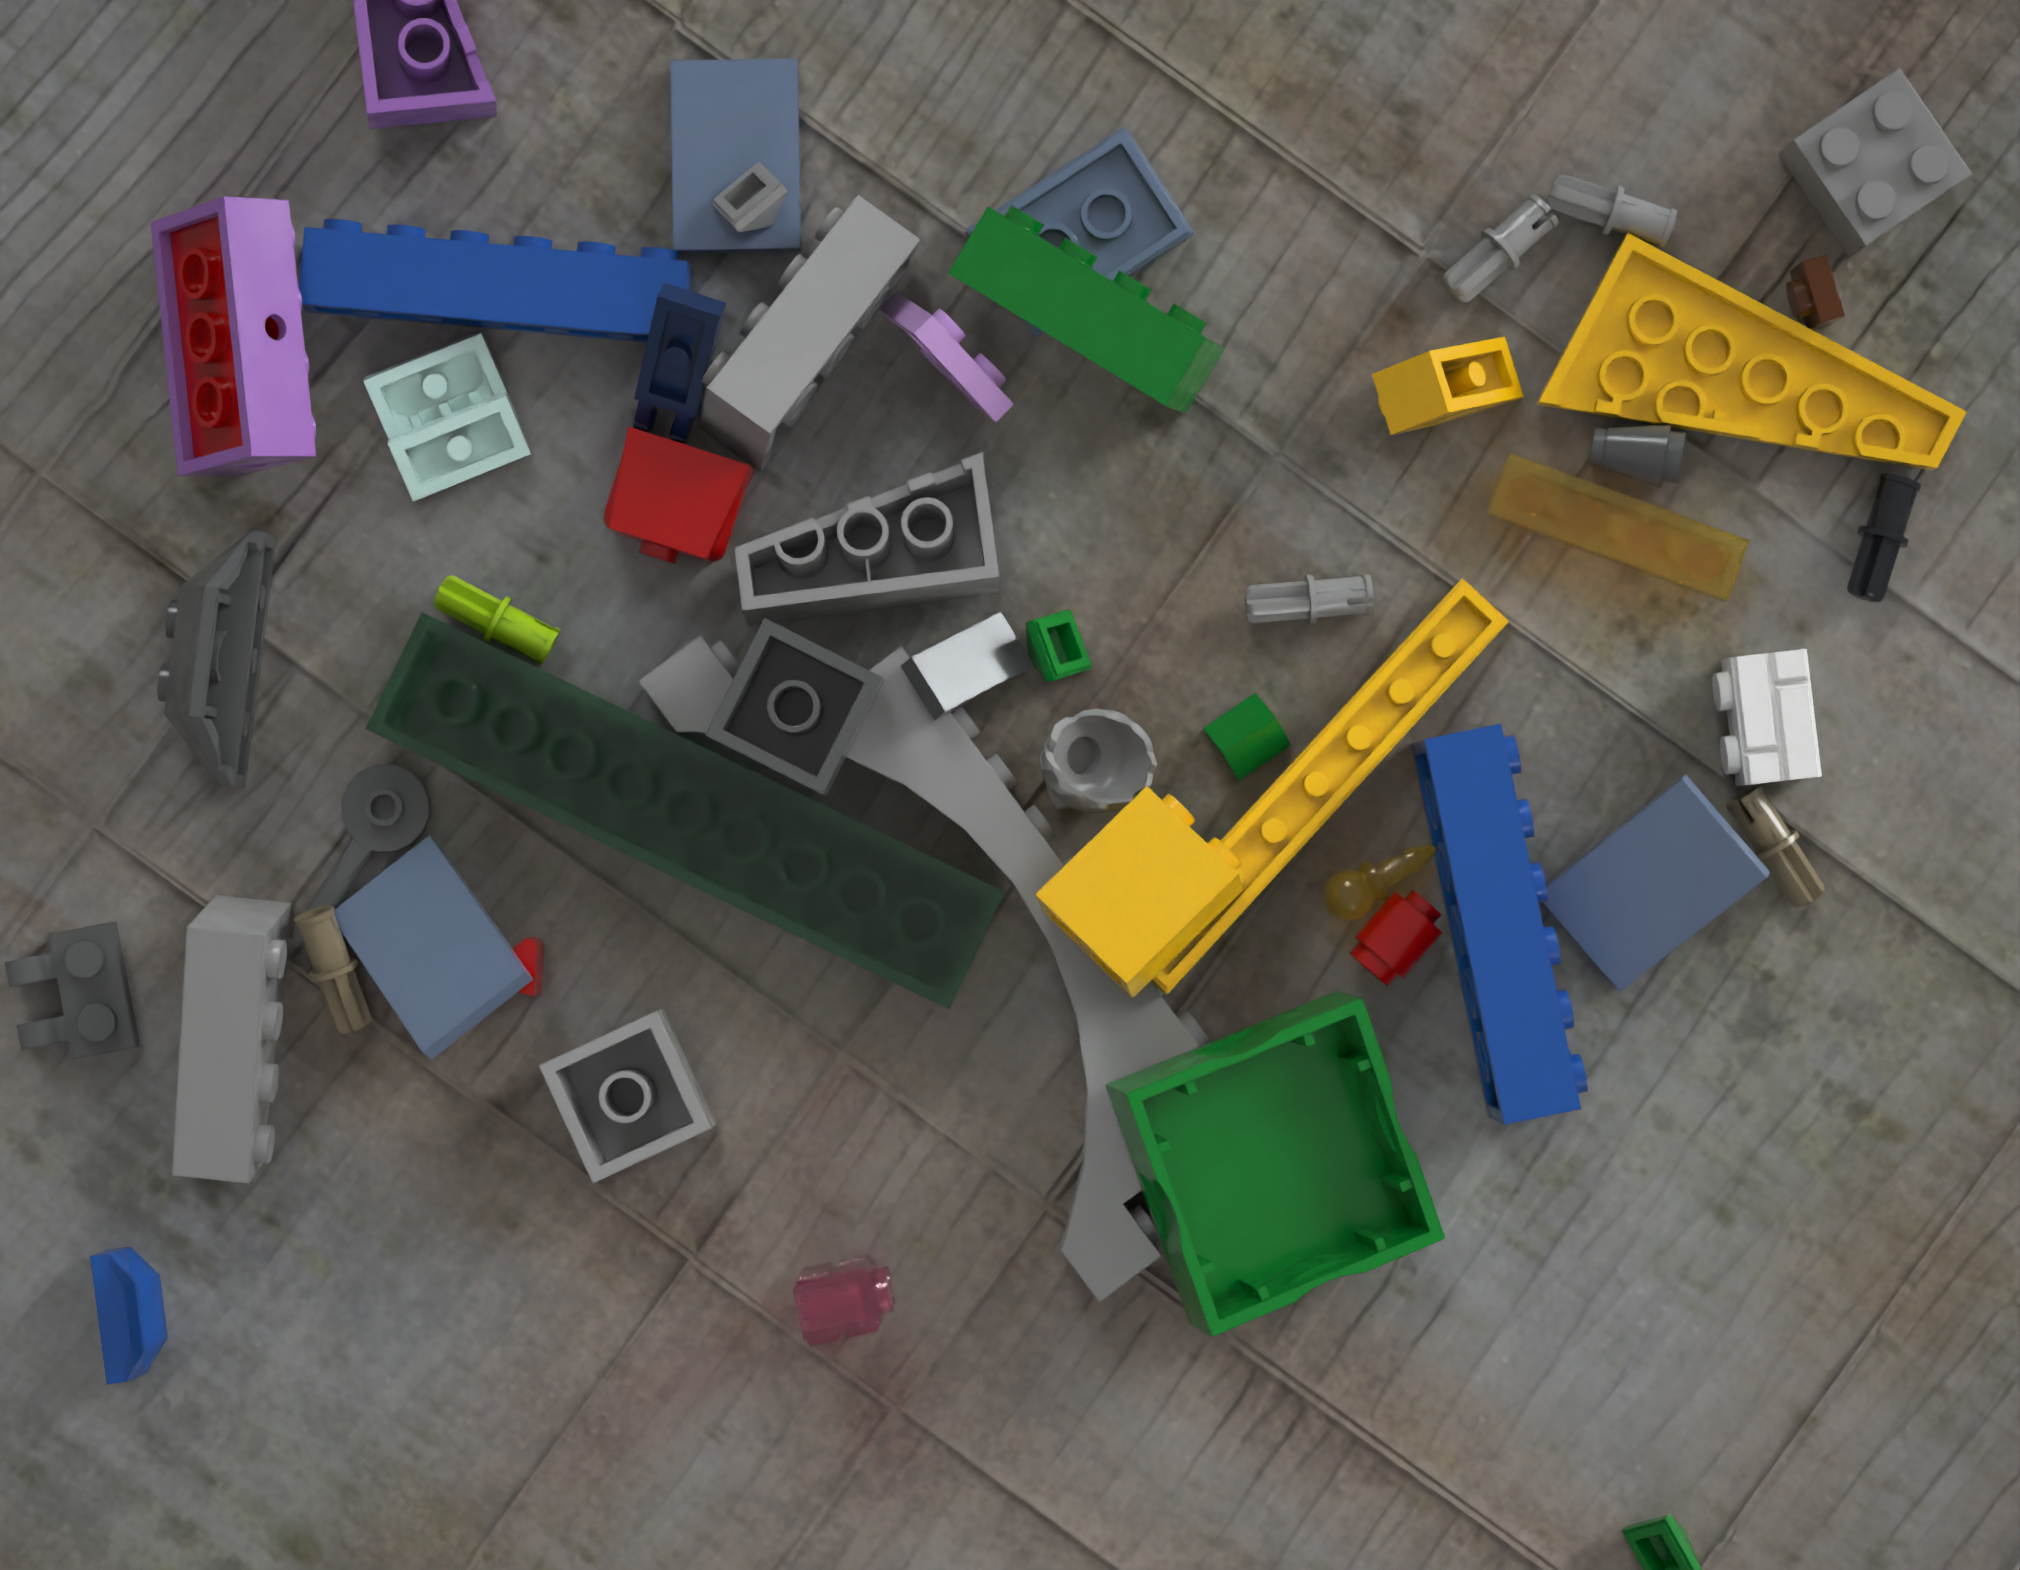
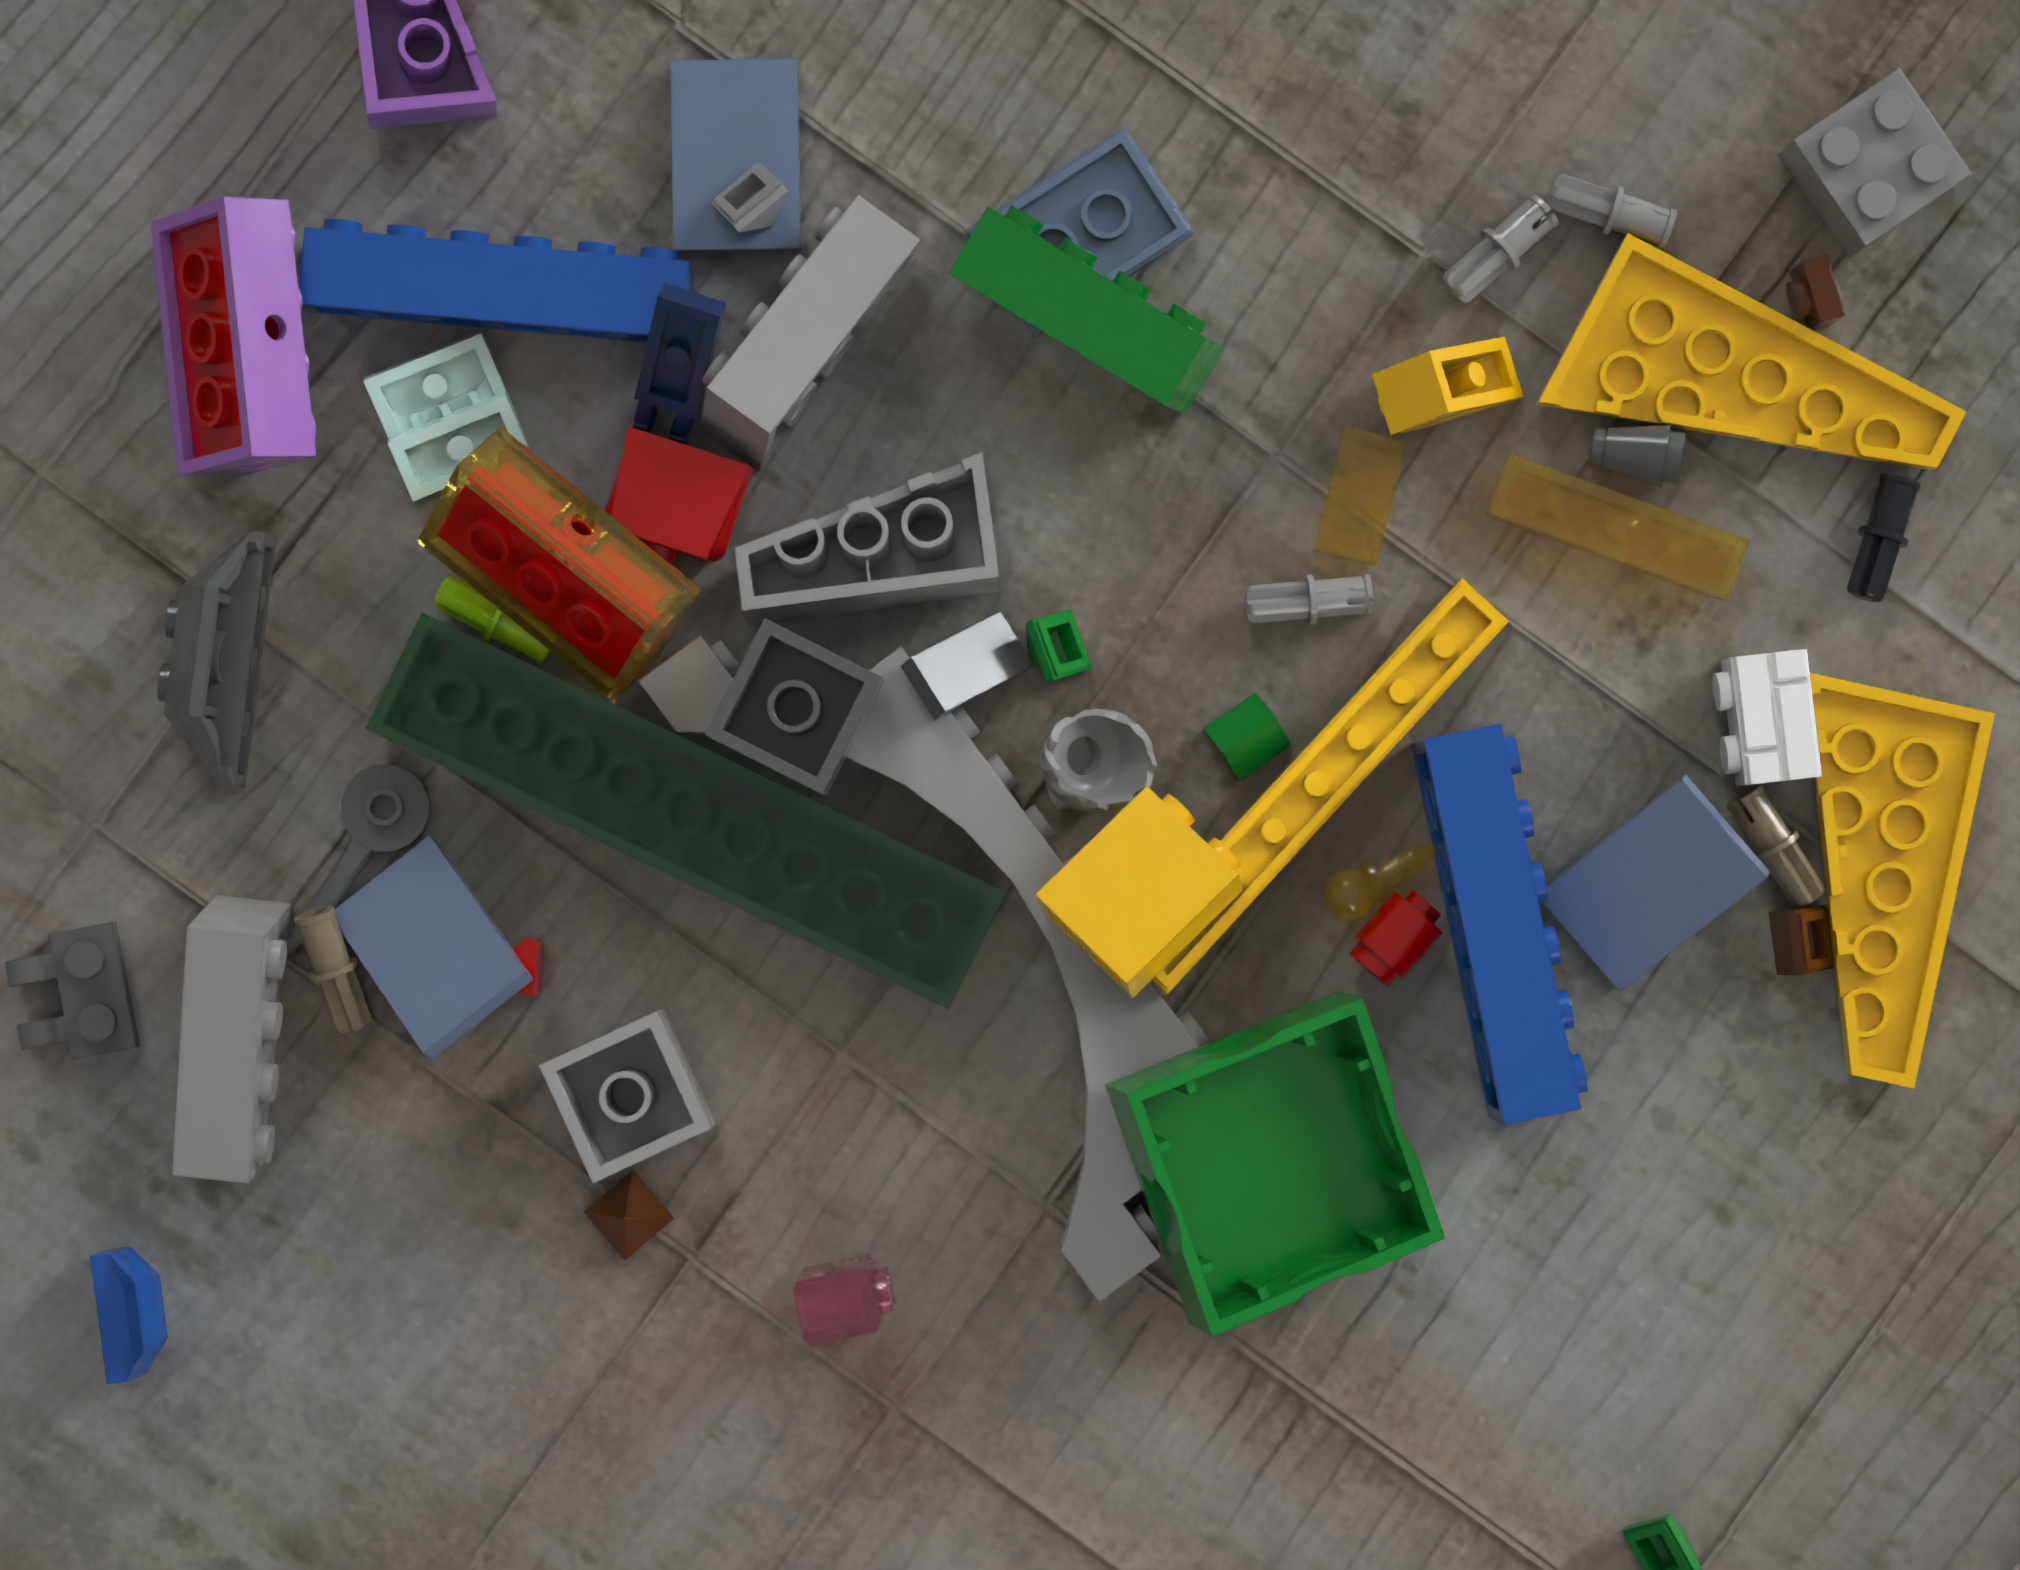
lavender wing [879,292,1014,422] -> none
none -> clear yellow brick [417,426,701,703]
none -> reddish brown slope [584,1170,674,1260]
none -> clear yellow tile [1313,426,1407,566]
none -> reddish brown slope [1769,905,1834,975]
none -> yellow wing [1810,673,1995,1089]

